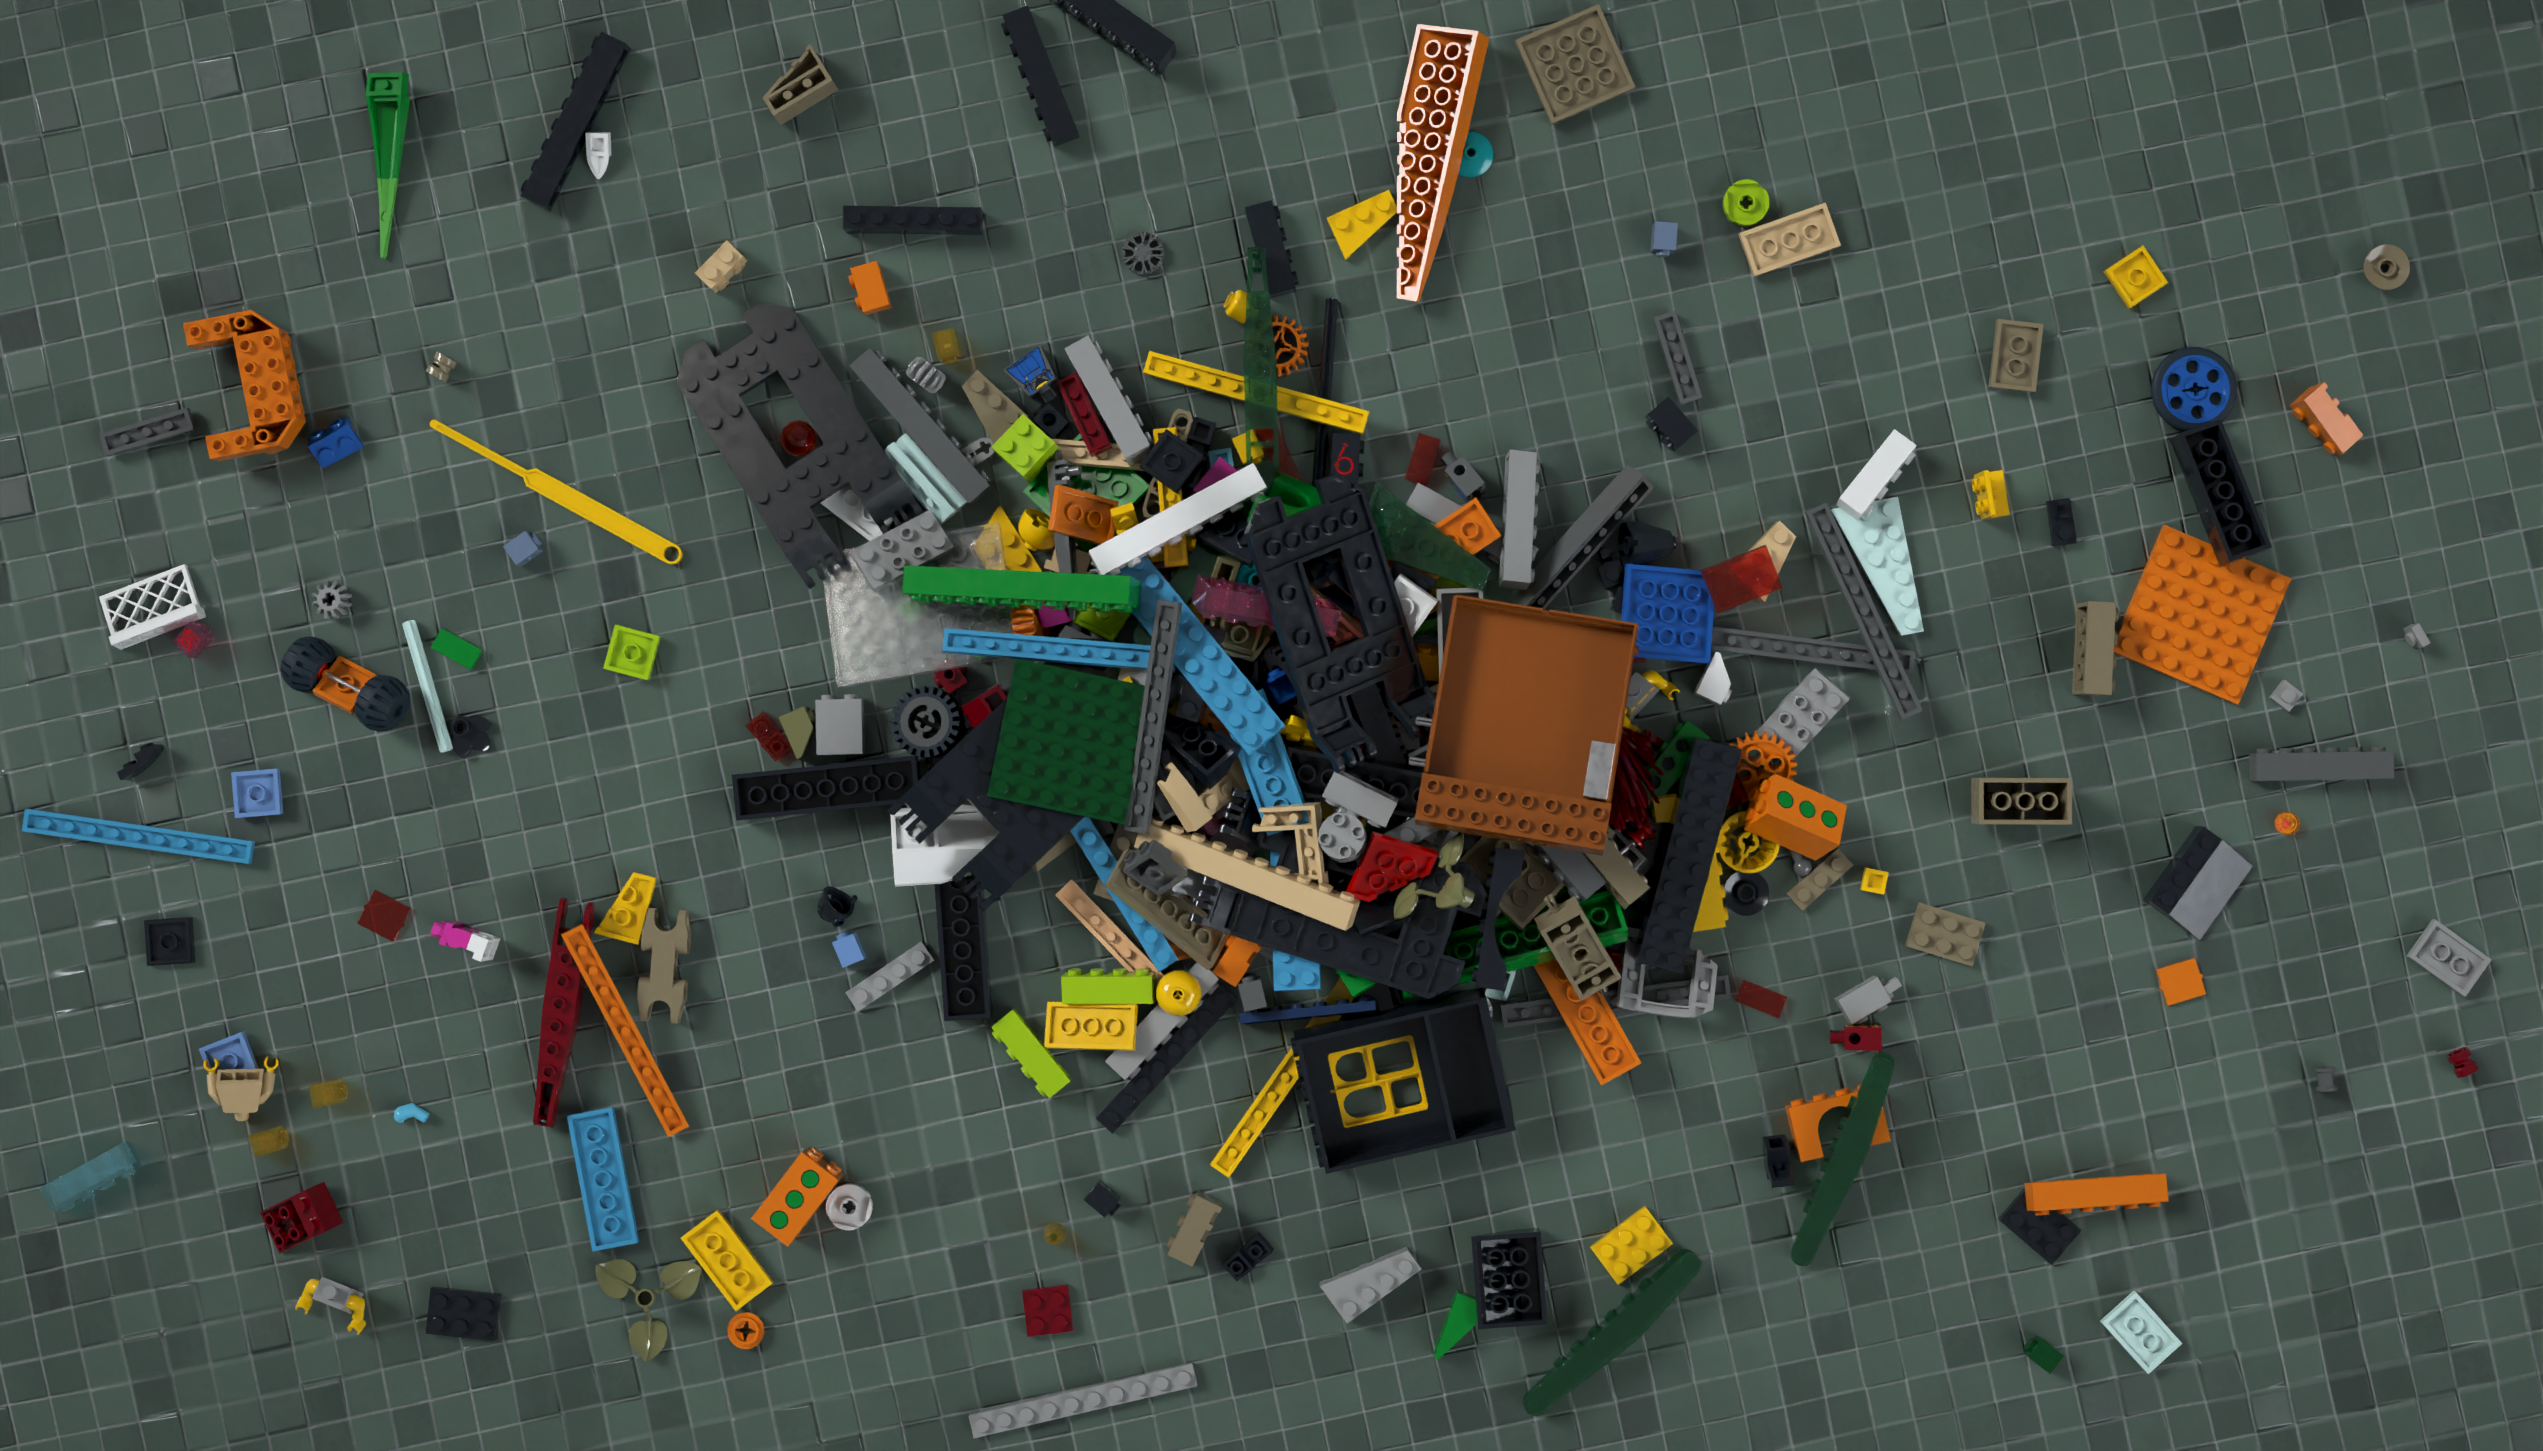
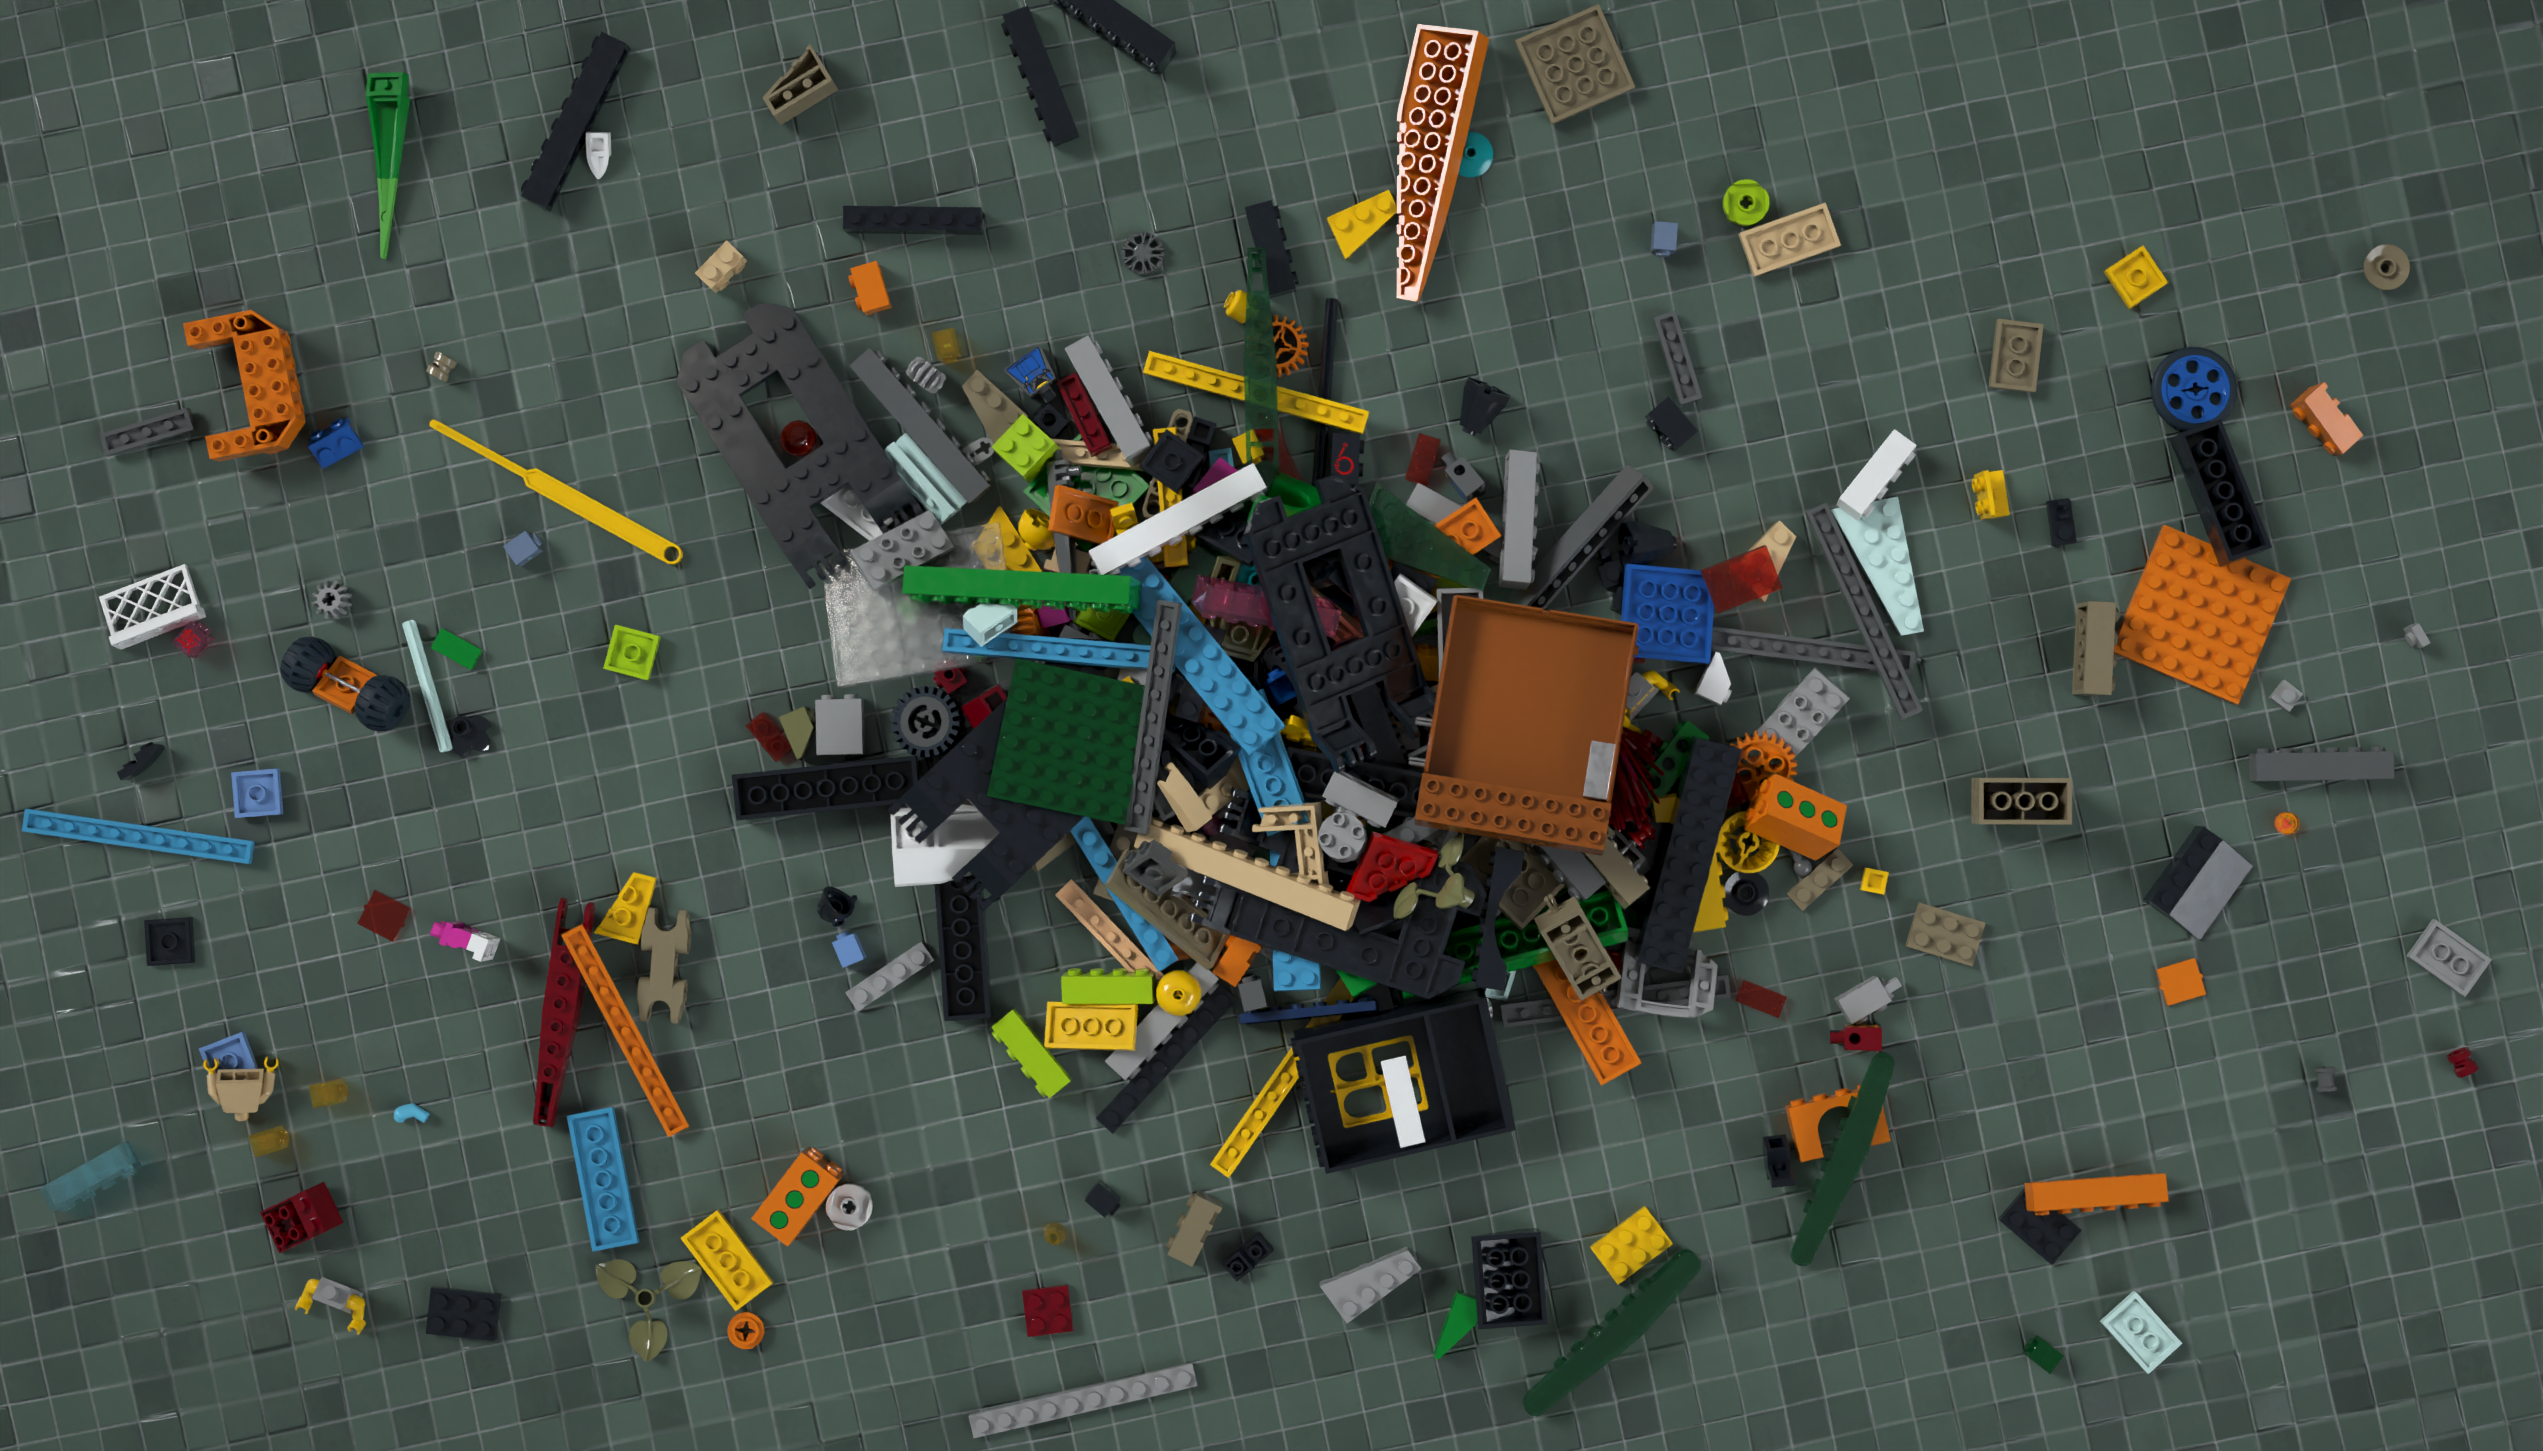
none -> light aqua slope [963,603,1018,647]
none -> white sticker [1381,1056,1425,1148]
none -> black cone [1460,377,1510,436]

